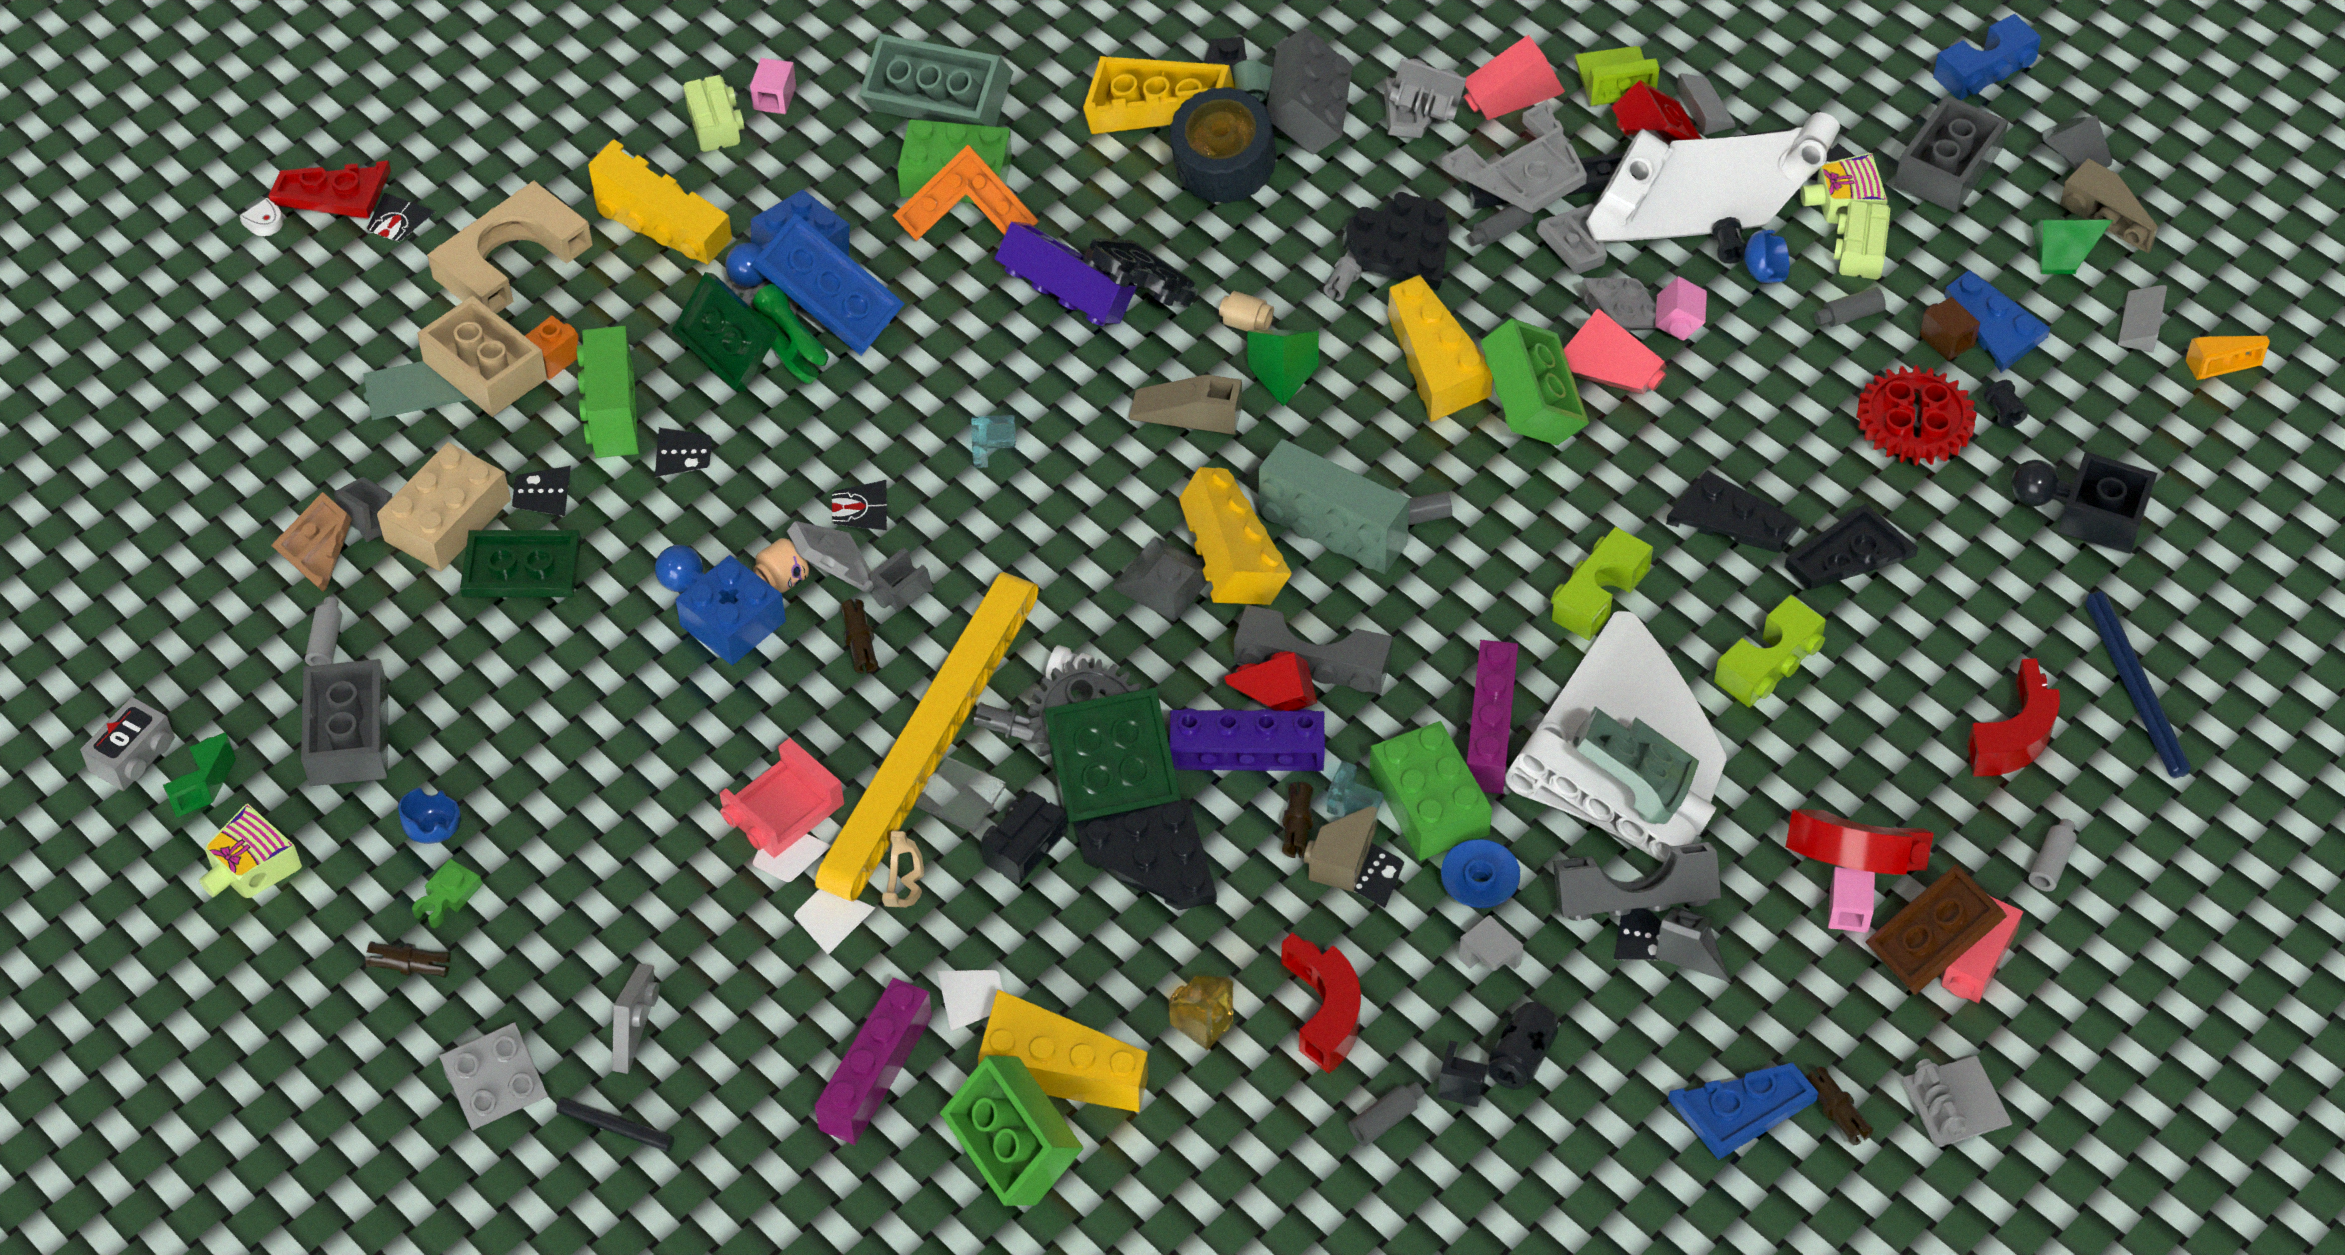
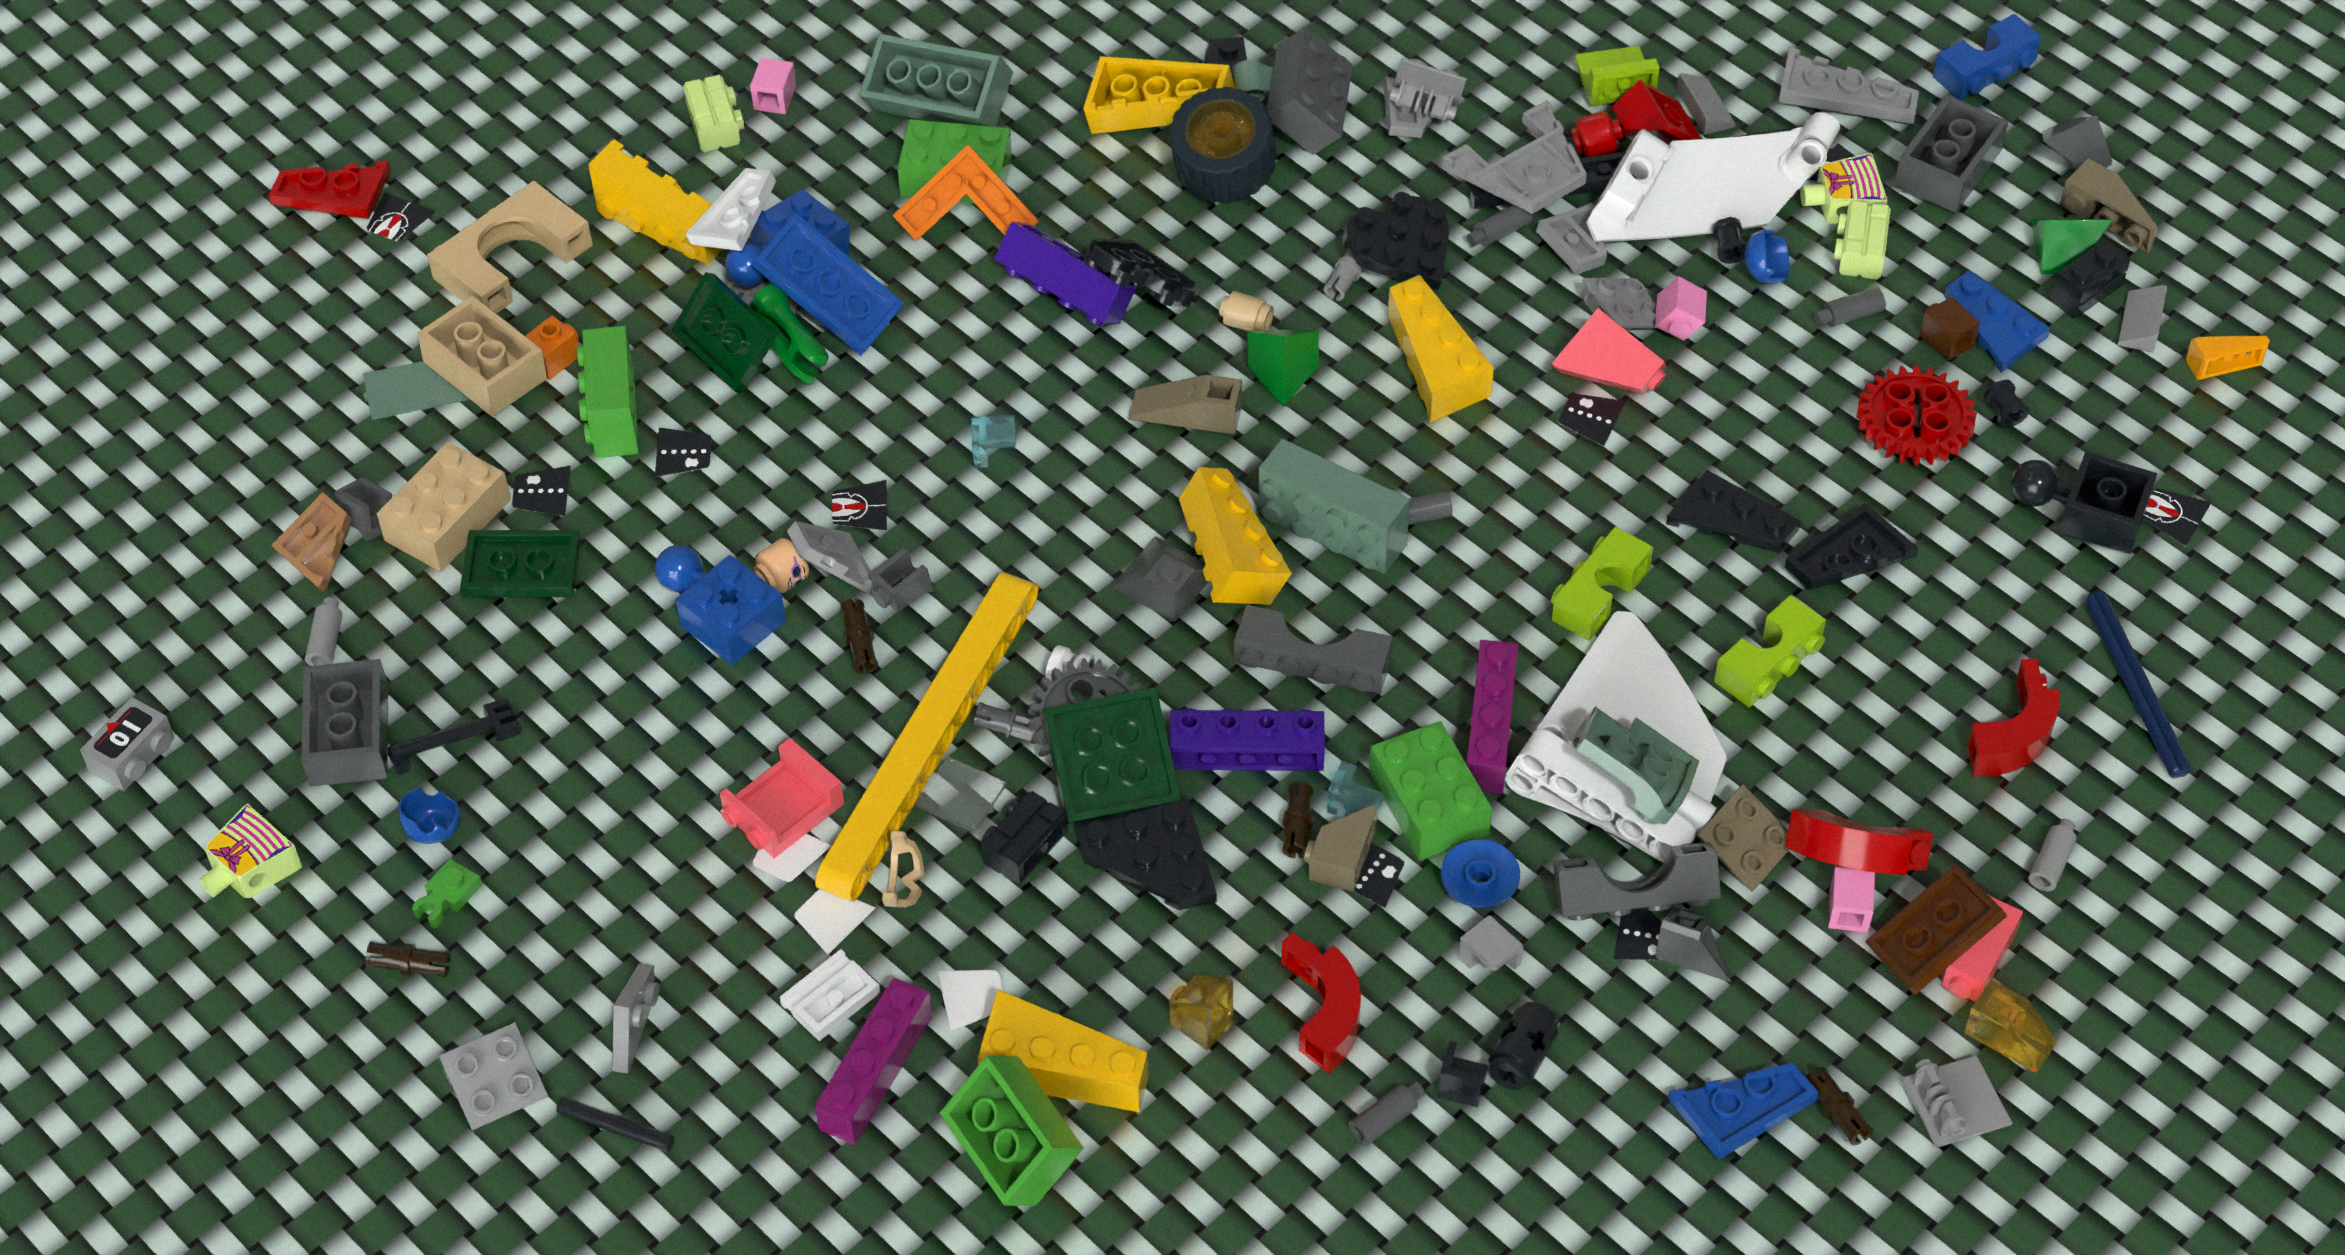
green slope [163,732,236,818] -> none
white tile [240,198,283,236] -> none
red slope [1224,651,1317,711] -> none
coral slope [1463,34,1565,120] -> none
bright green brick [1481,318,1589,446] -> none
none -> black hinge [388,699,522,775]
none -> white wing [686,168,776,251]
none -> white plate [780,949,880,1041]
none -> black sticker [1559,393,1626,446]
none -> red head [1571,111,1623,158]
none -> dark tan hinge [1697,784,1790,892]
none -> light grey wing [1779,47,1919,124]
none -> clear yellow slope [1964,979,2057,1074]
none -> black brick [2050,240,2130,318]
none -> black sticker [2143,489,2212,547]

